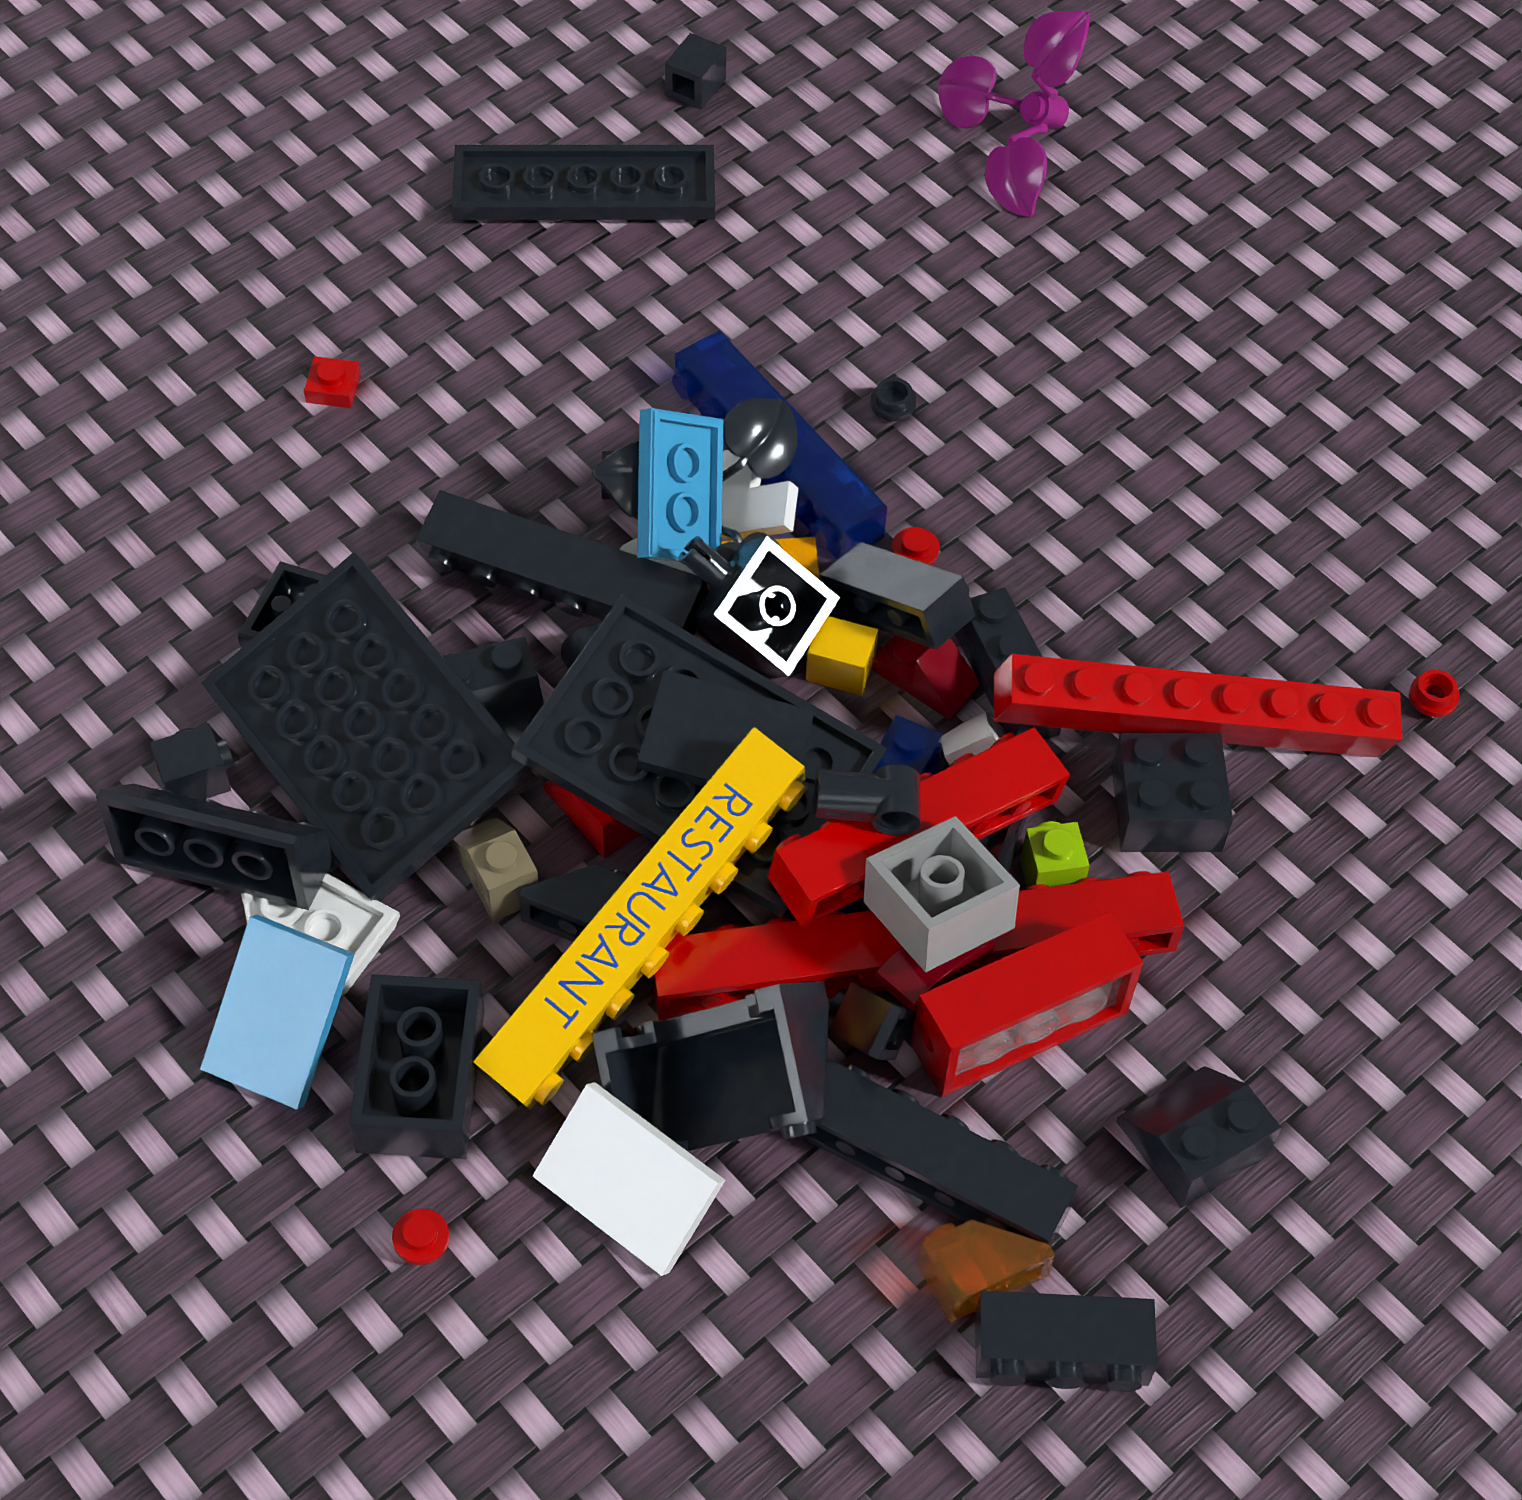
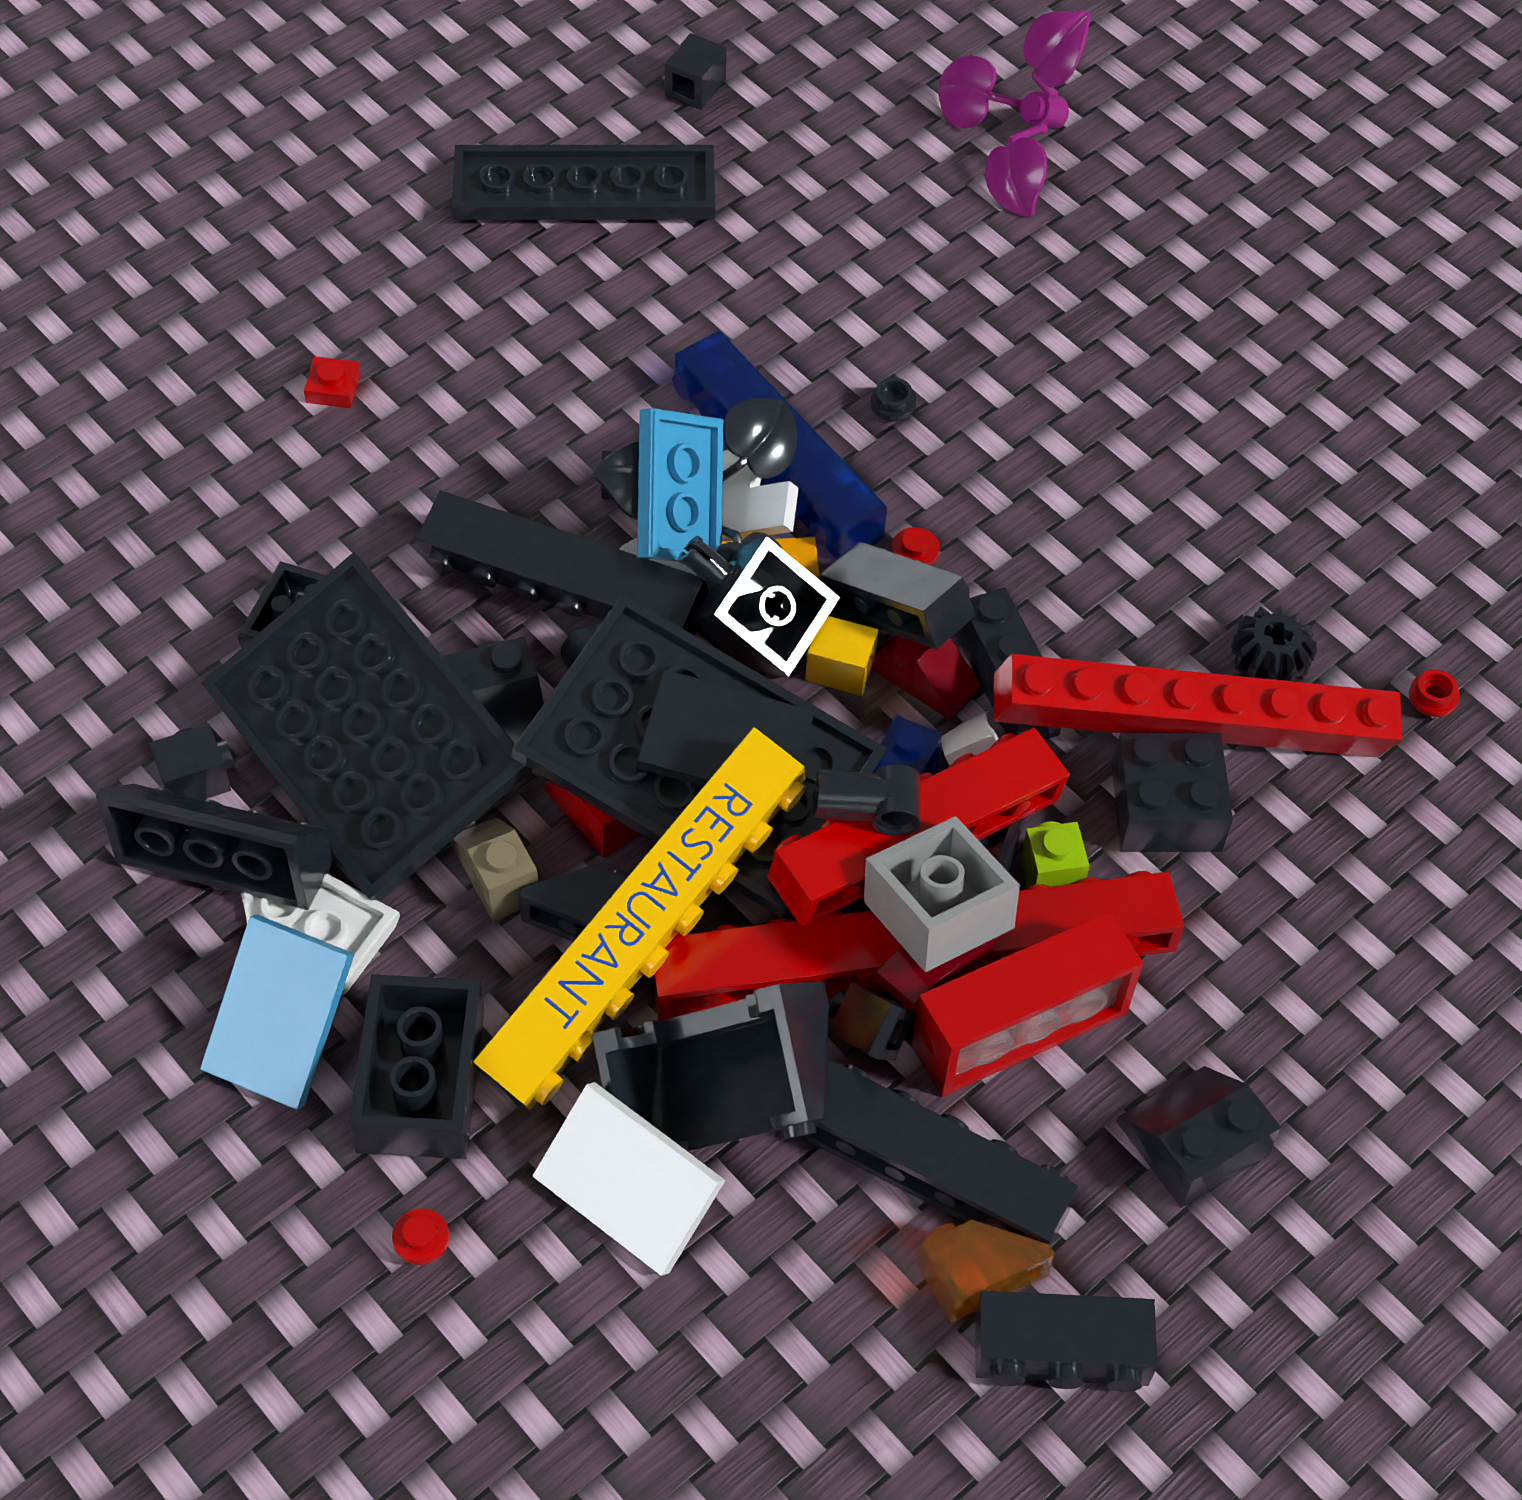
none -> black gear [1231,606,1317,682]

